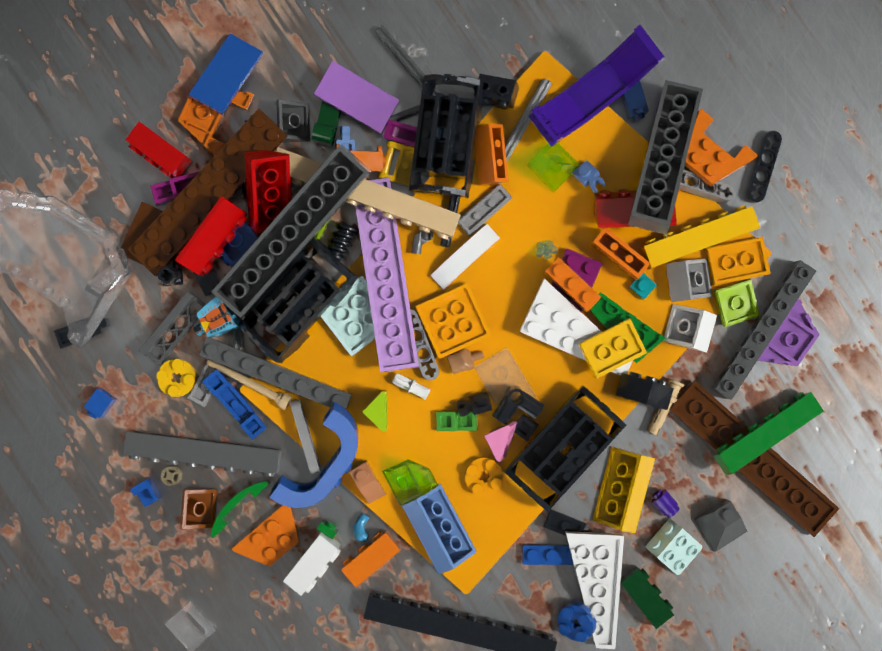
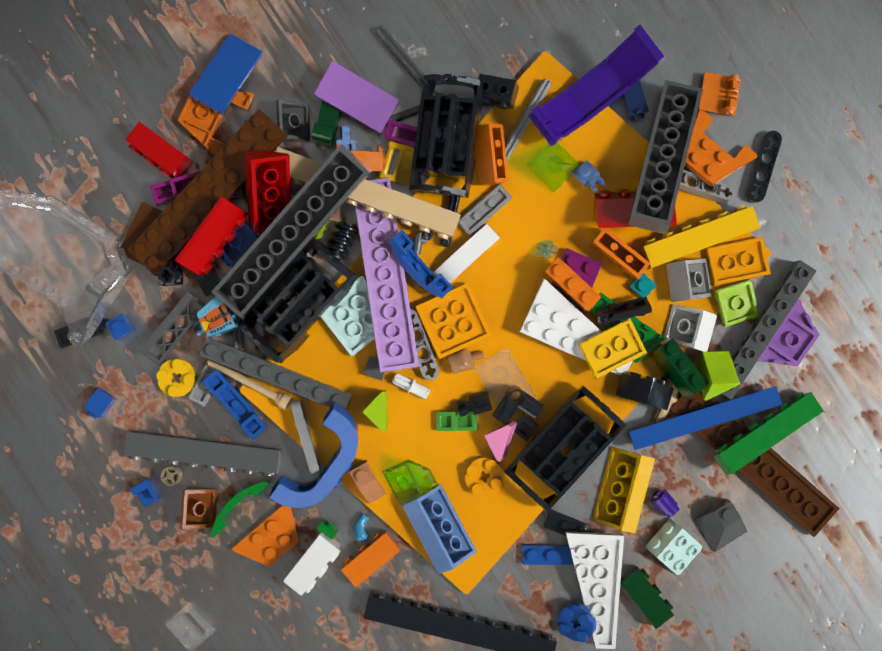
none -> blue brick [105,314,137,340]
none -> dark grey tile [364,356,385,380]
none -> blue slope [390,230,453,299]
none -> black hinge [596,297,652,325]
none -> blue tile [628,386,782,450]
none -> dark green brick [651,338,709,401]
none -> lime slope [695,351,740,401]
none -> orange hinge [698,72,741,116]

